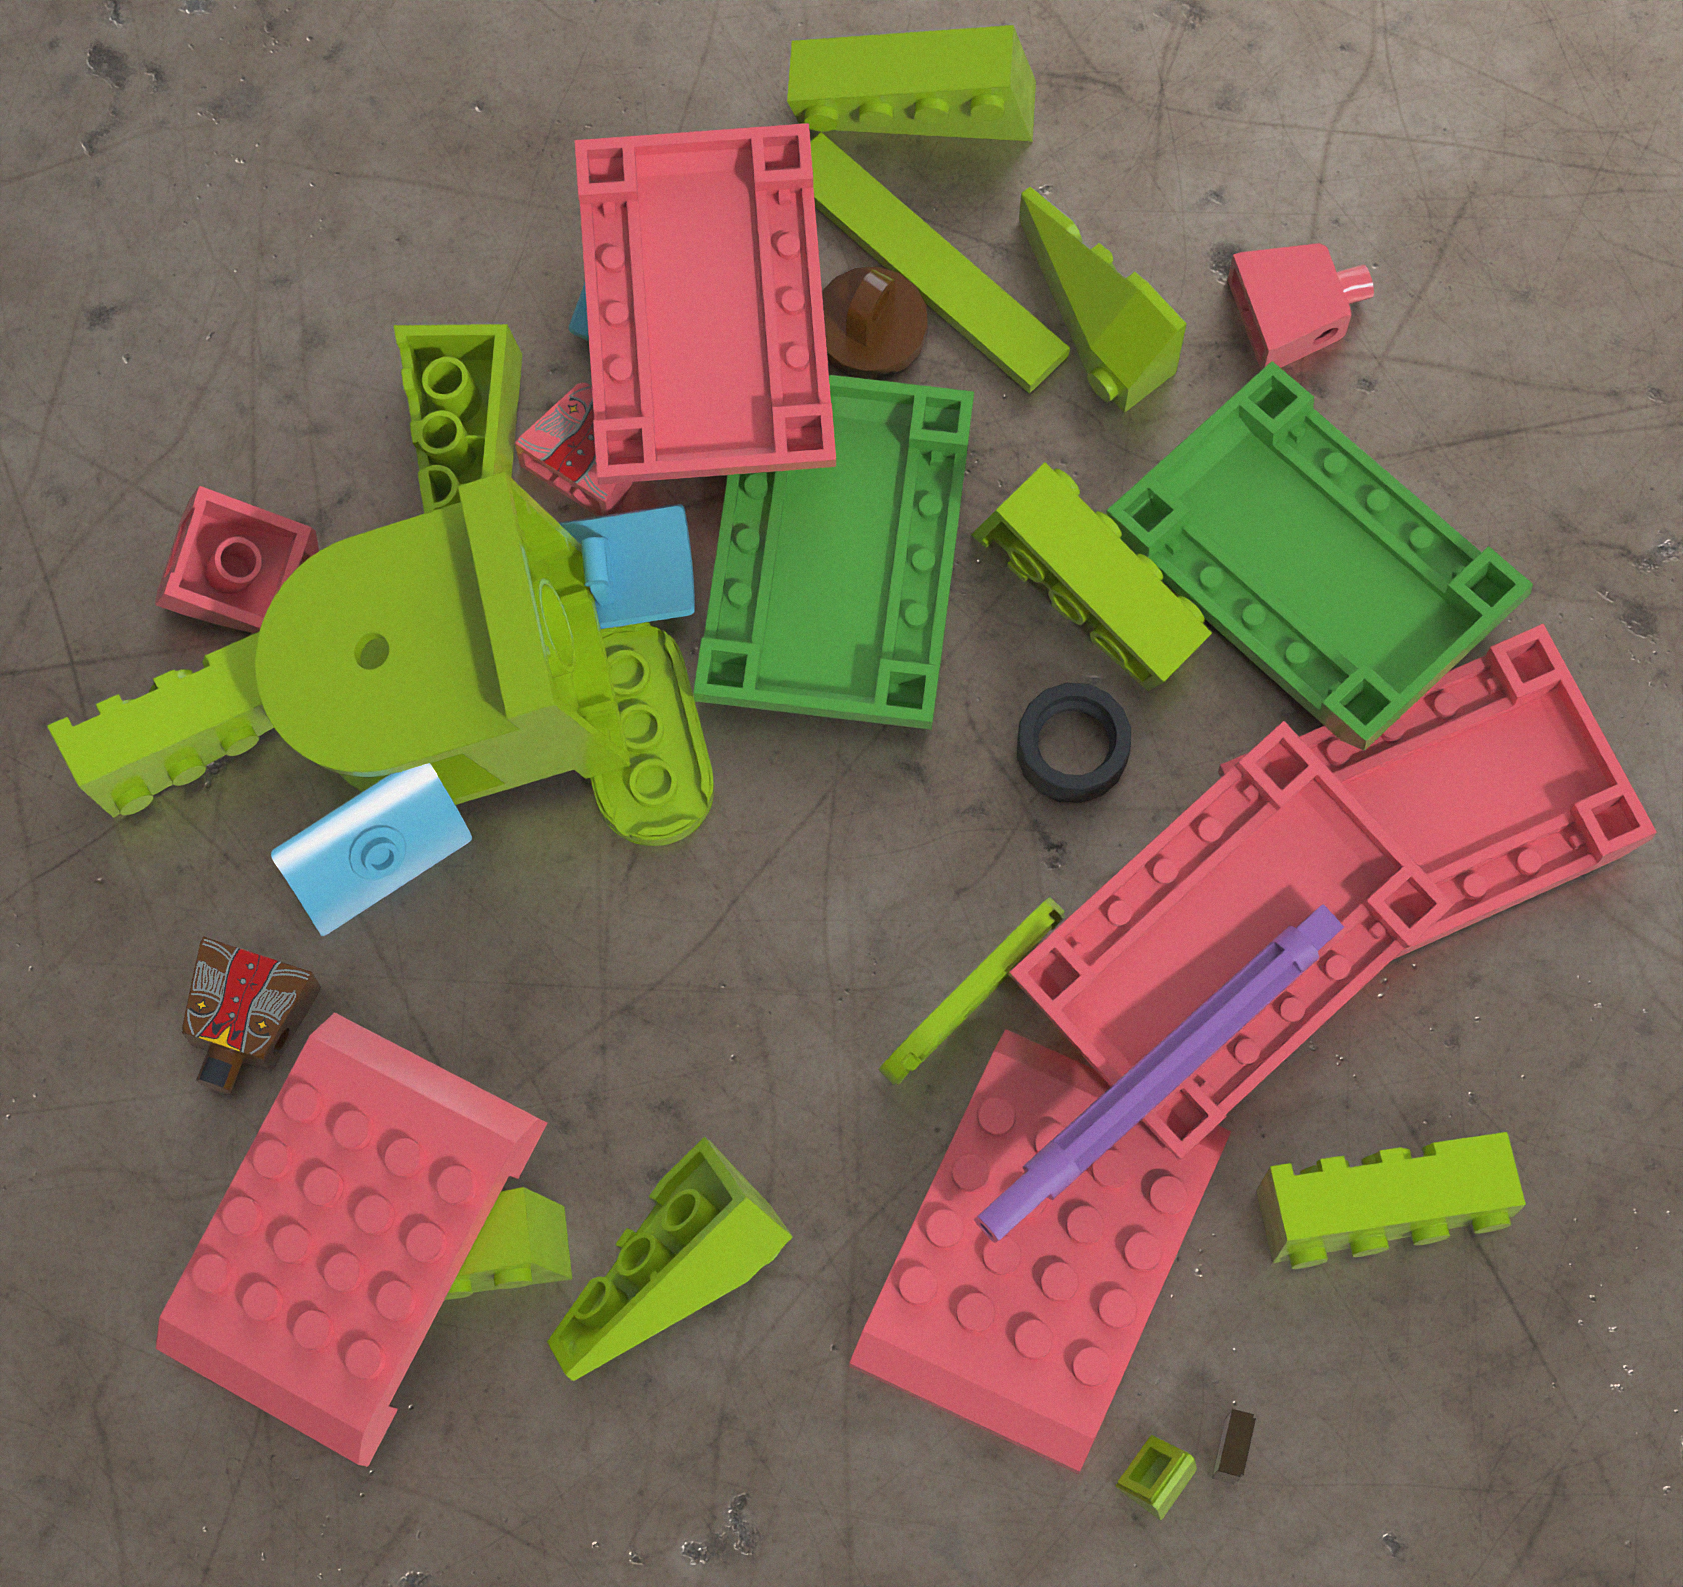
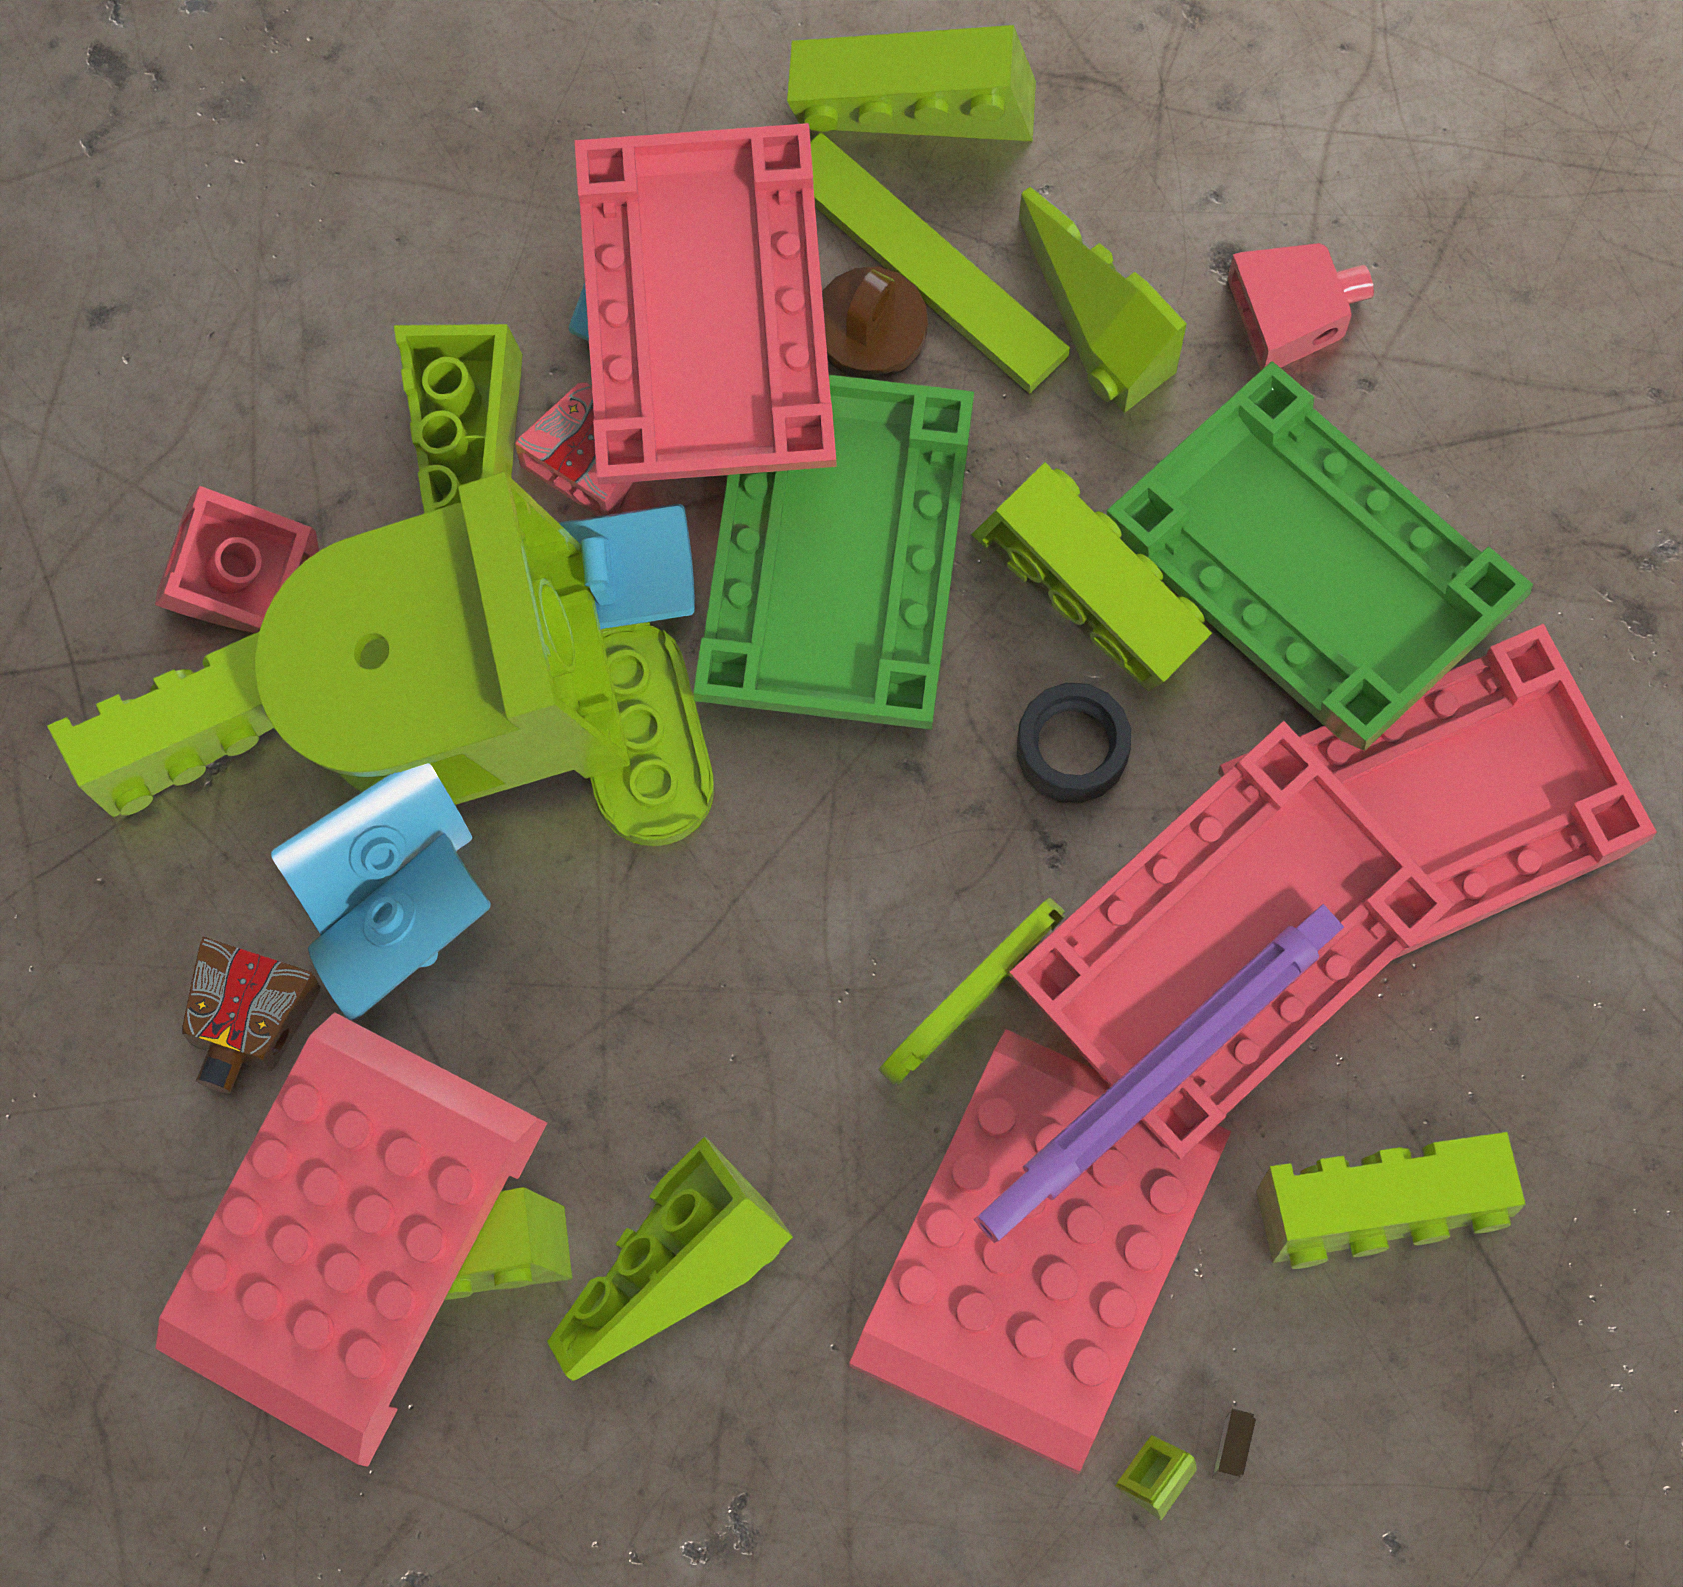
none -> medium azure shield [308,833,491,1020]

